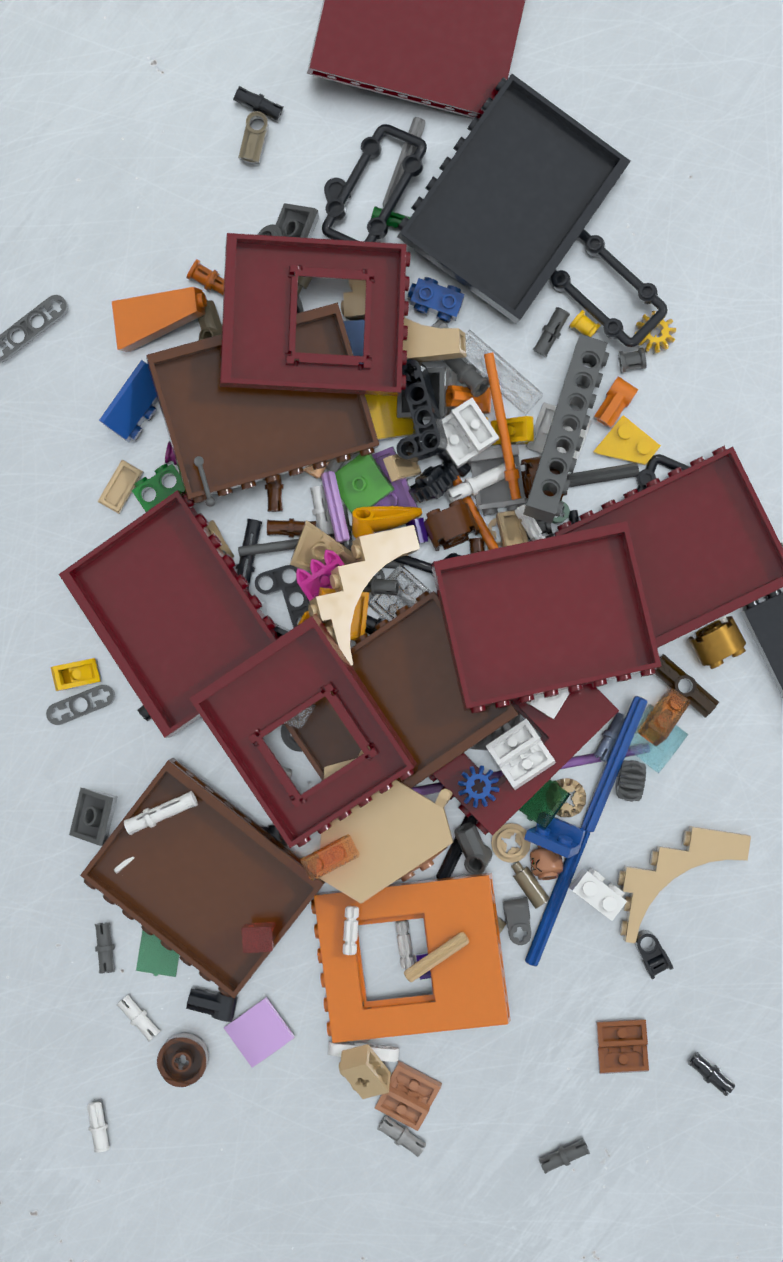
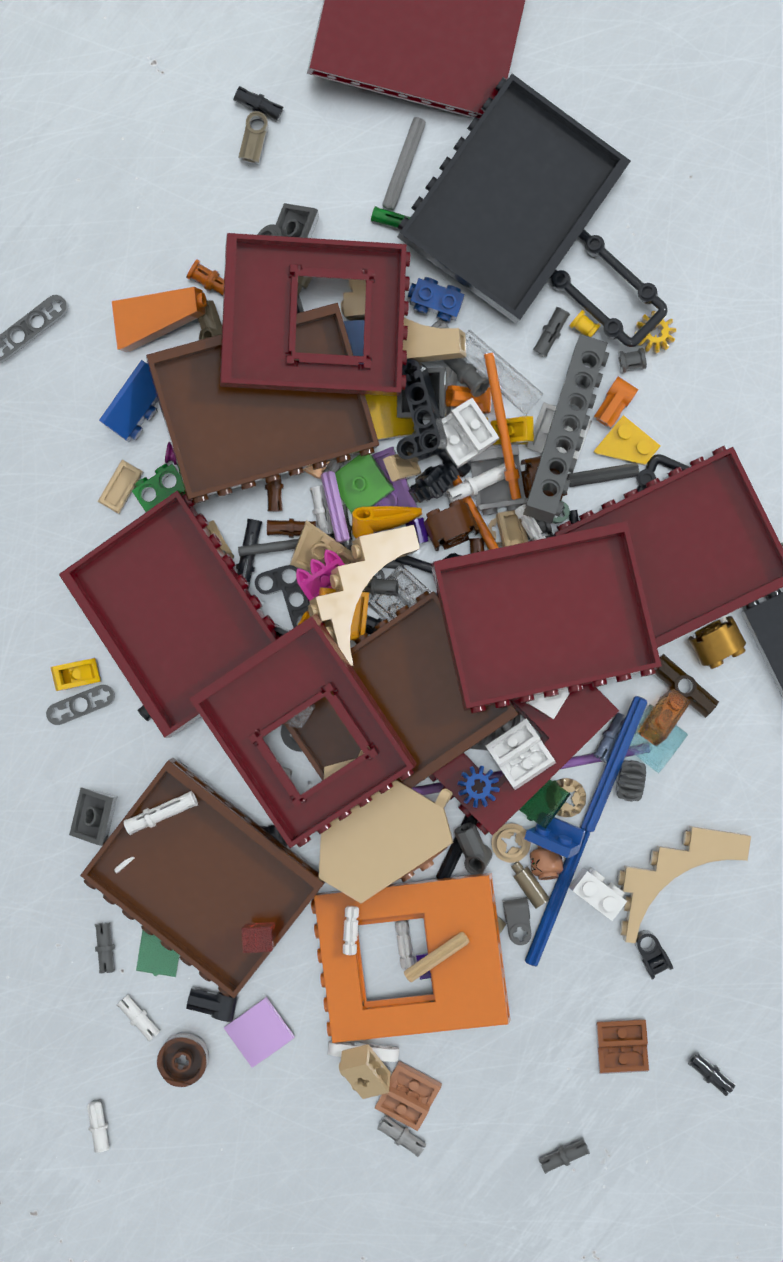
dark grey hinge [194,456,215,507] -> none
clear orange brick [300,834,360,881] -> none
black bar [322,124,427,242] -> none
black tile [324,177,352,203] -> none

